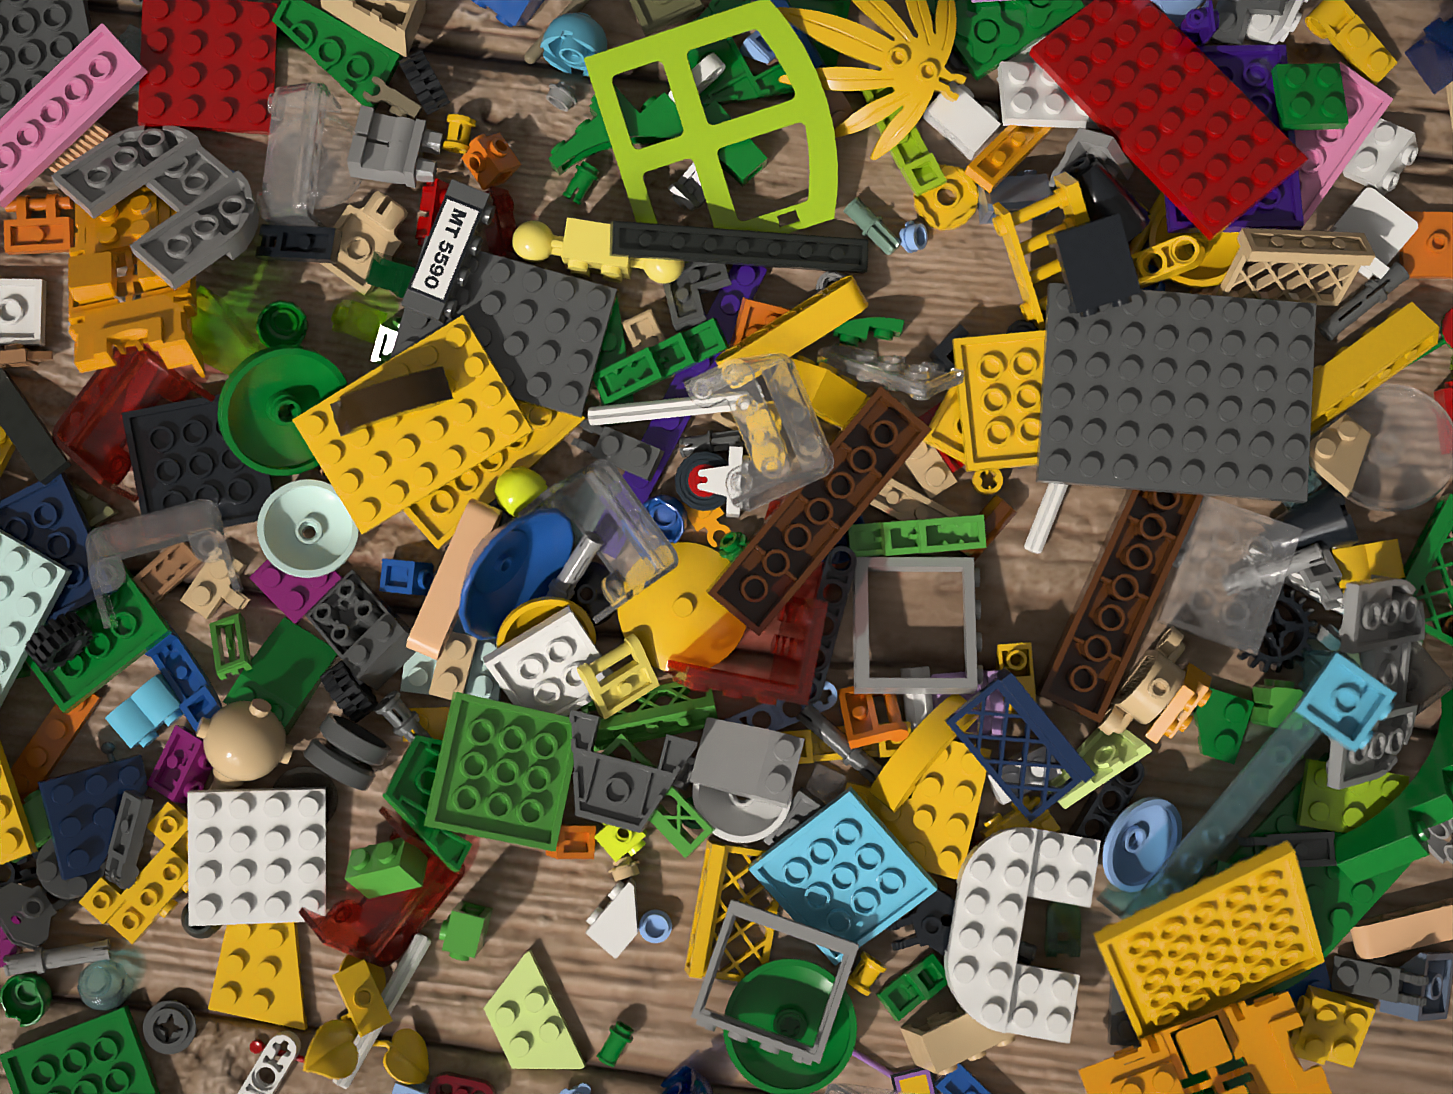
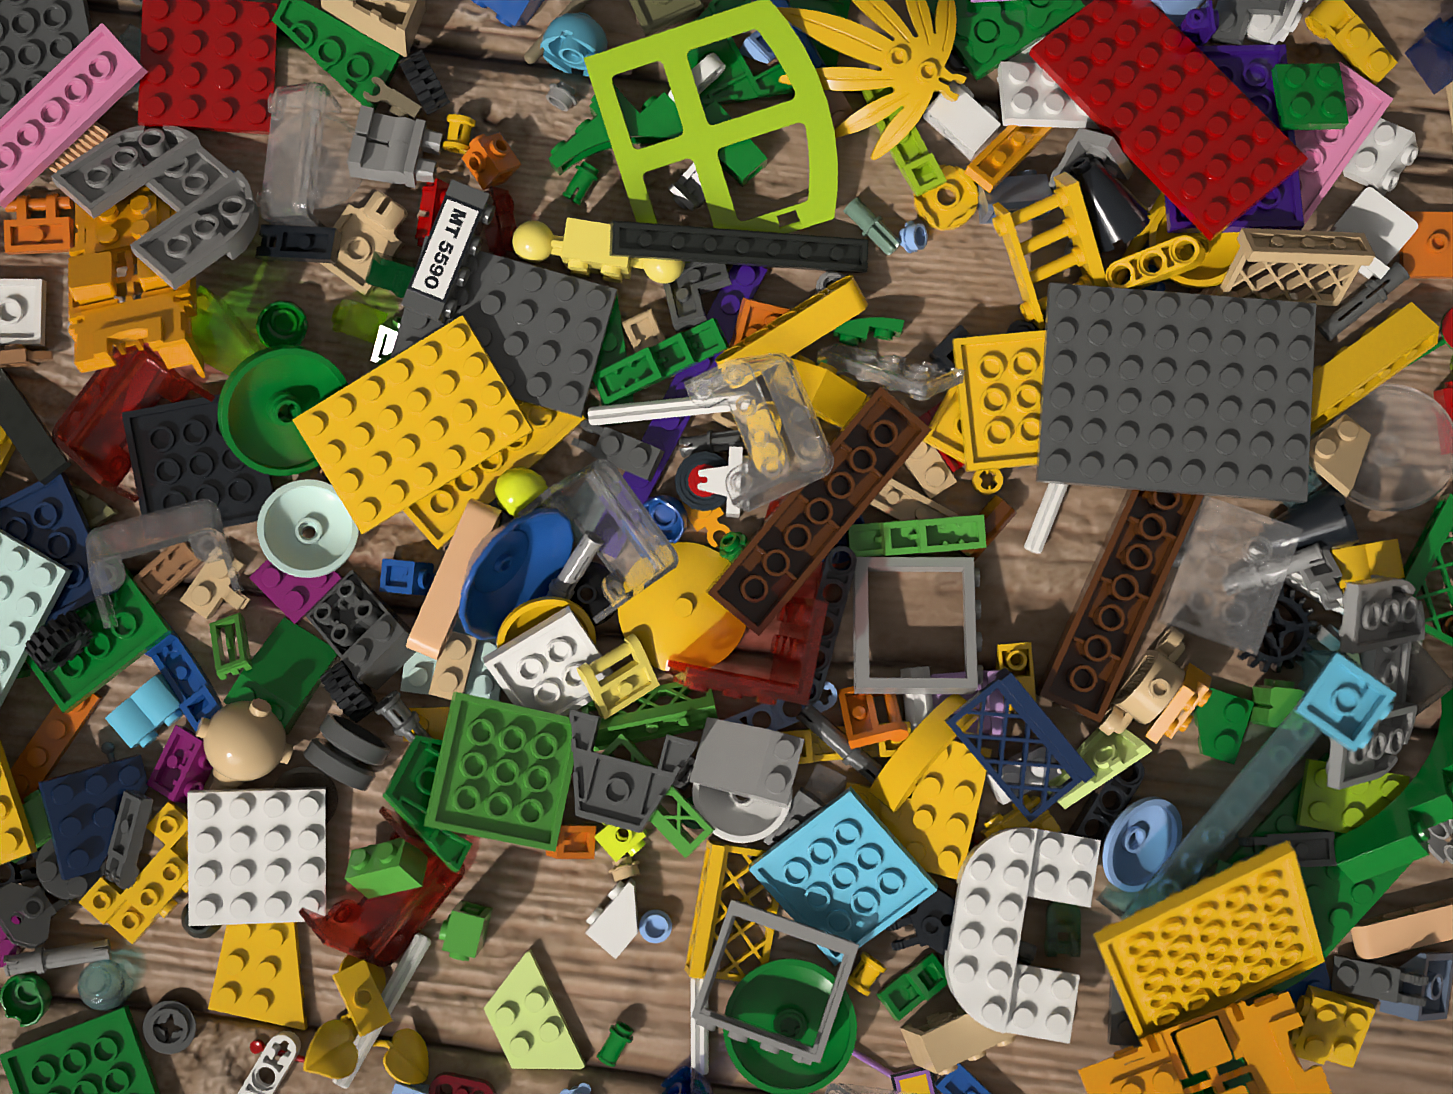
dark brown arch [330,366,453,436] -> none
black panel [1046,213,1142,317] -> none
none -> white axle [690,977,709,1075]

